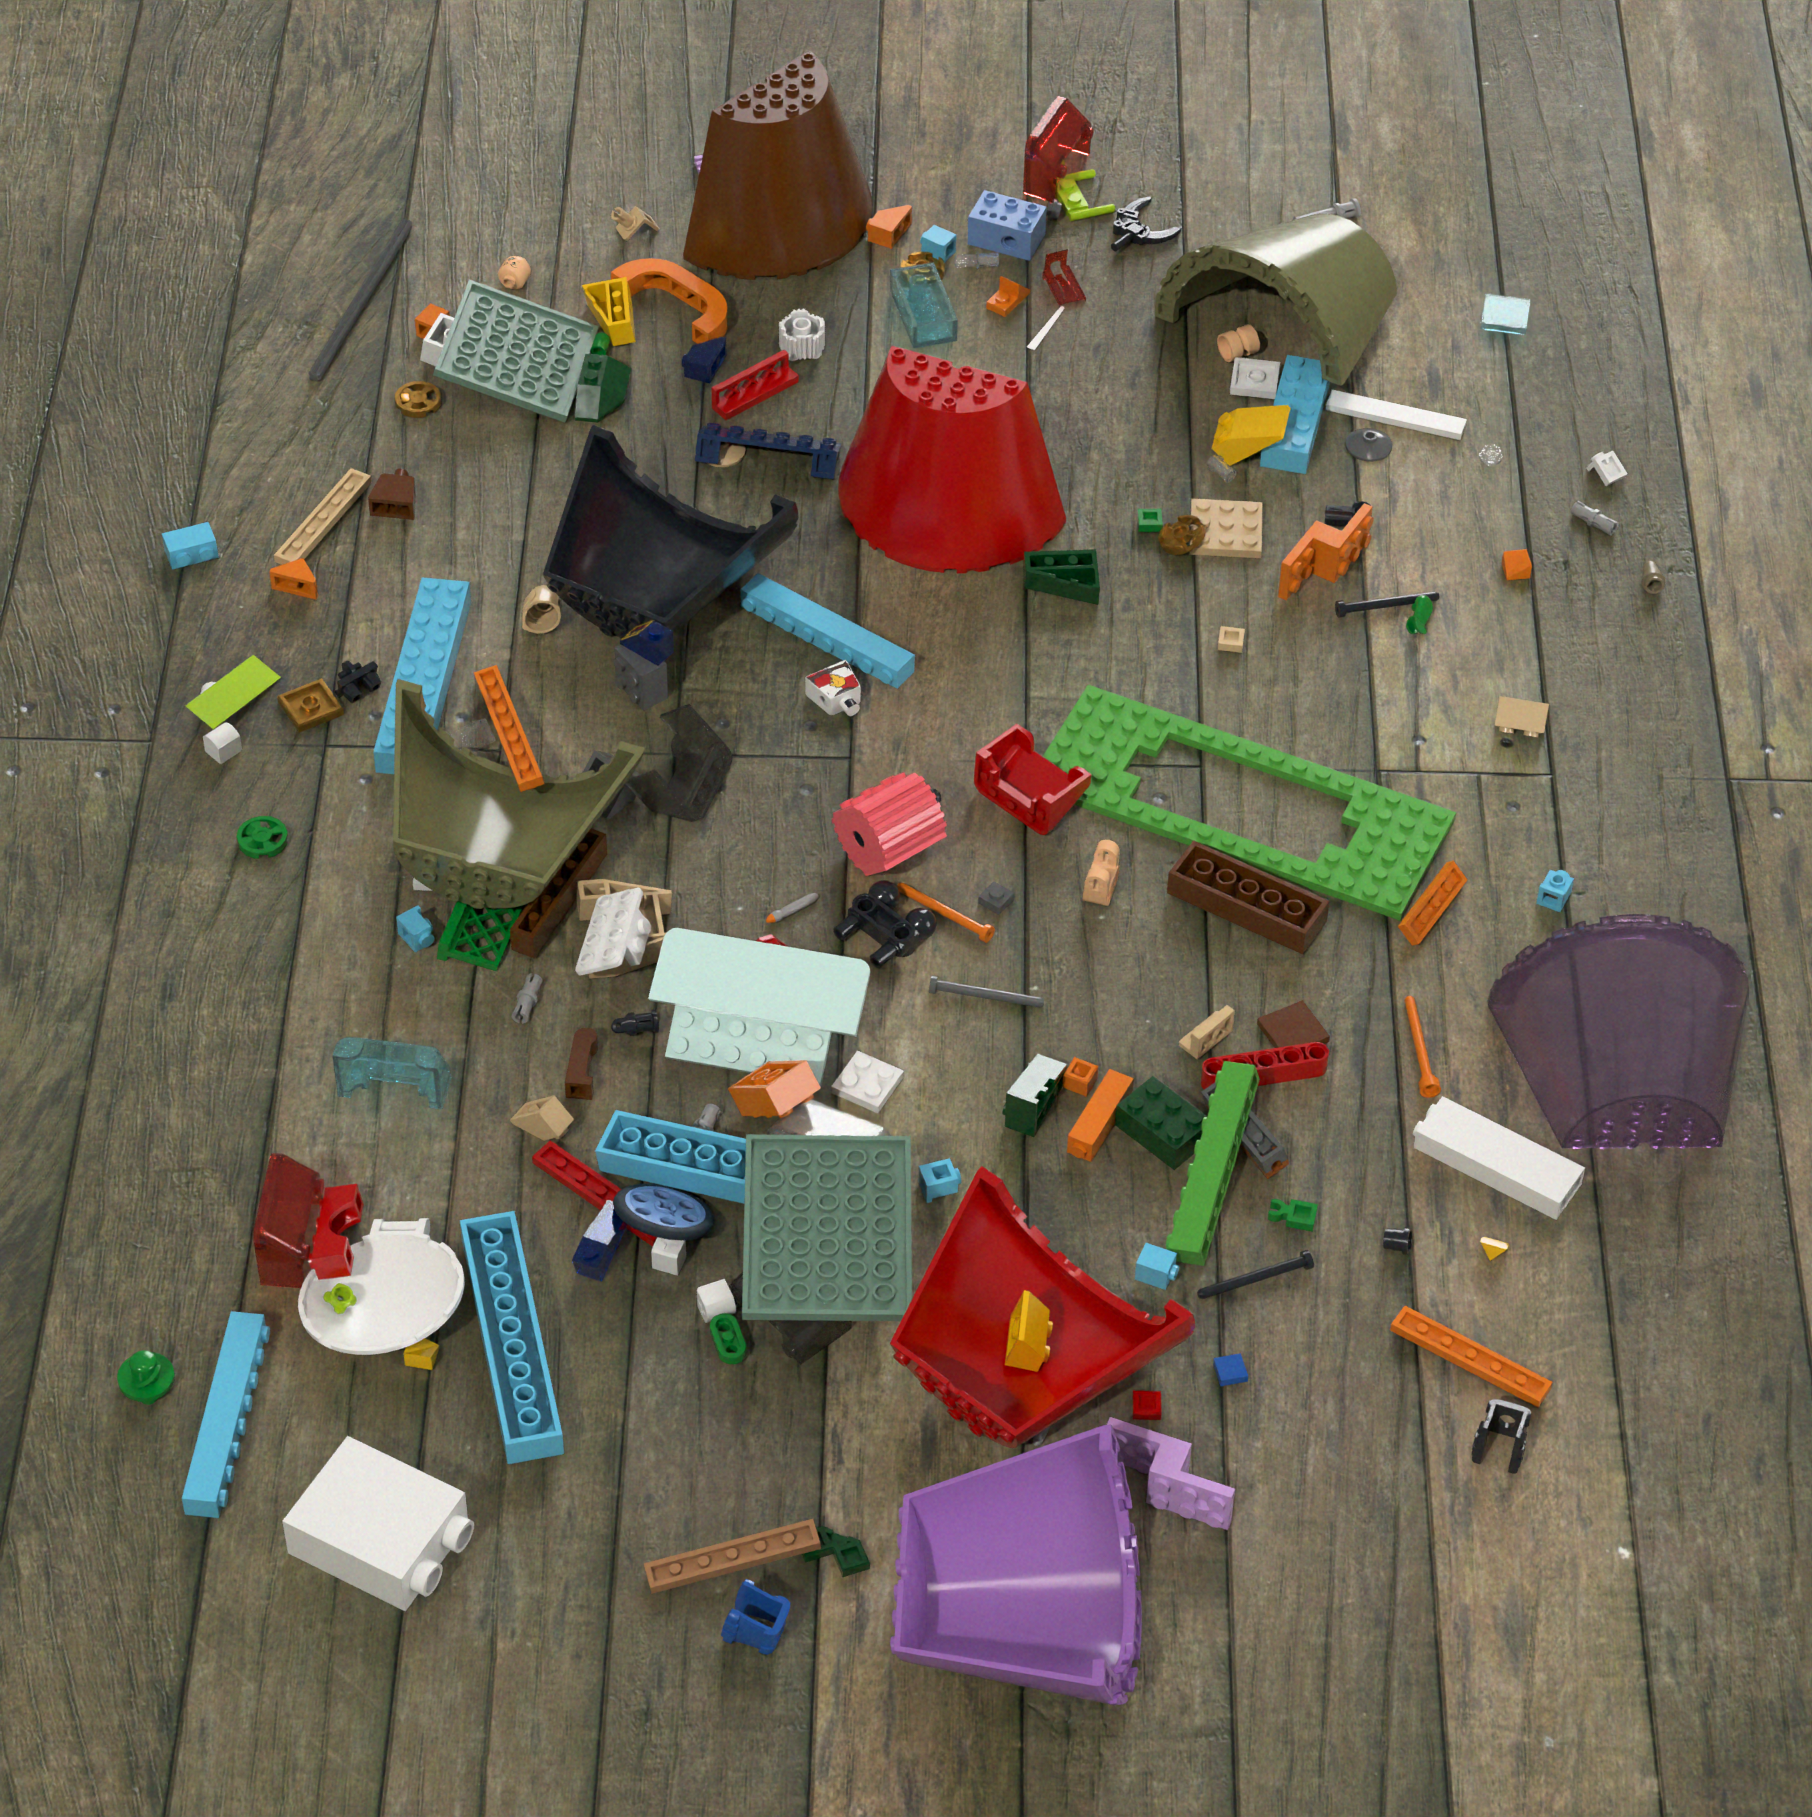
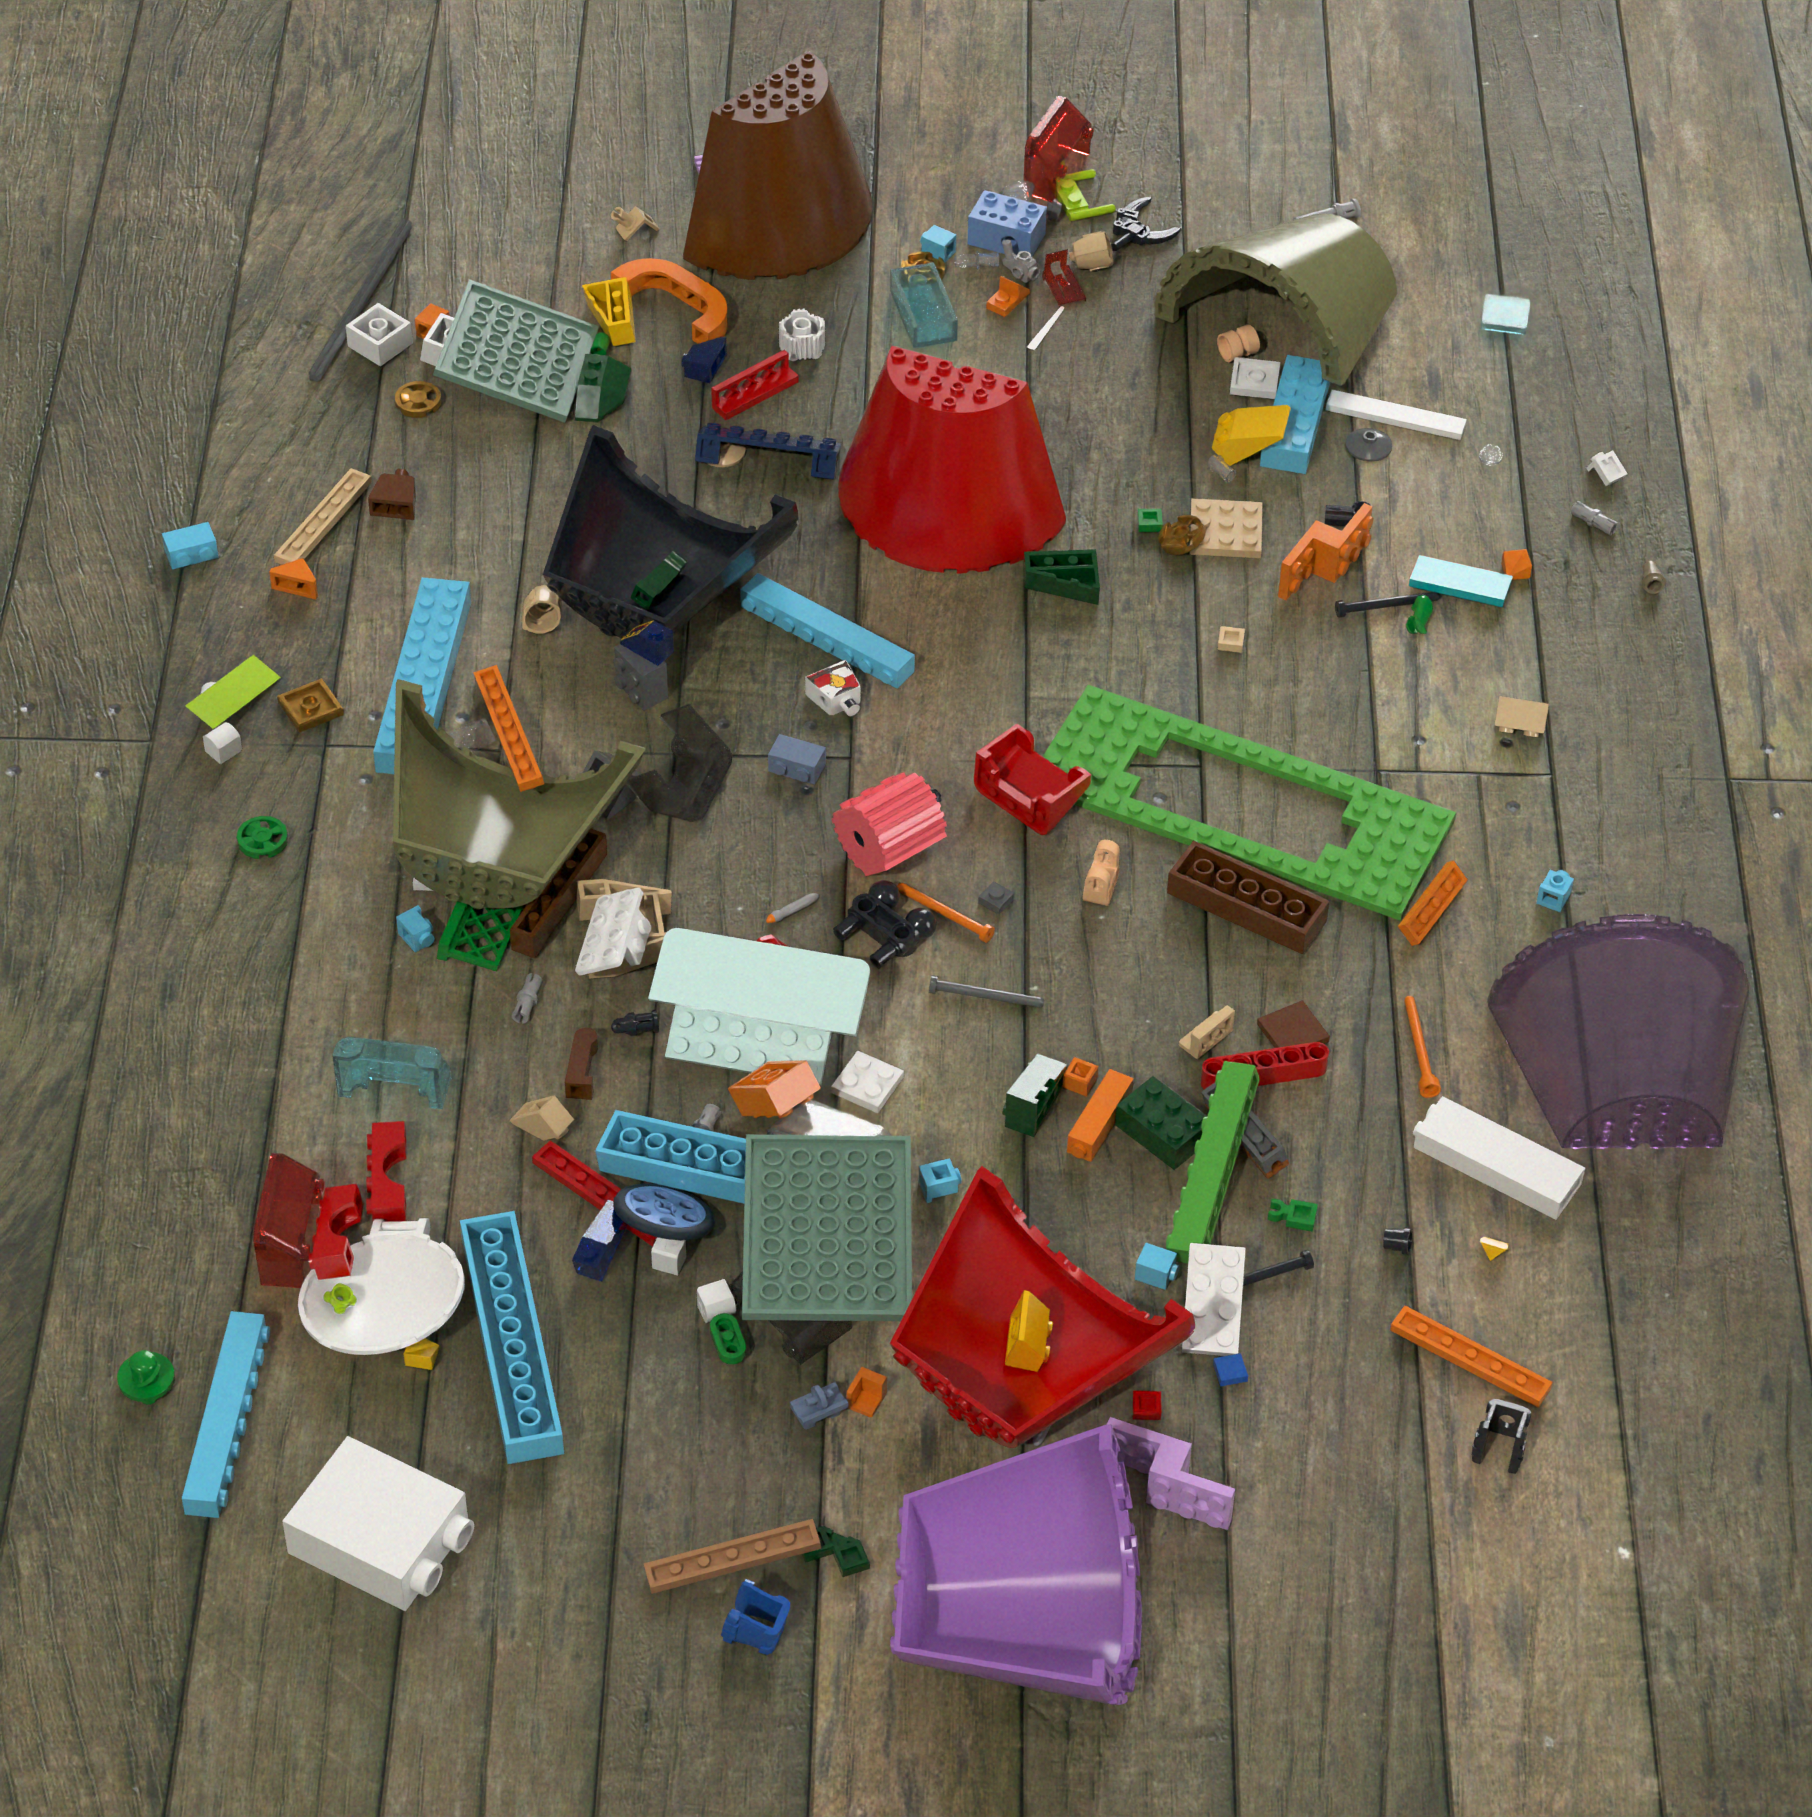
black hips [335,660,381,703] -> none
light nougat head [498,256,531,290] -> none
orange slope [866,205,912,249] -> none
none -> white brick [346,303,413,366]
none -> red arch [366,1121,406,1222]
none -> dark green leg [630,551,688,611]
none -> sand blue piece [768,734,826,785]
none -> sand blue hips [790,1382,848,1430]
none -> orange panel [846,1367,887,1417]
none -> clear hat [999,181,1035,202]
none -> light grey piece [1002,240,1040,283]
none -> tan helmet [1069,231,1113,271]
none -> white plate [1182,1243,1245,1356]
none -> tile [1409,555,1513,607]

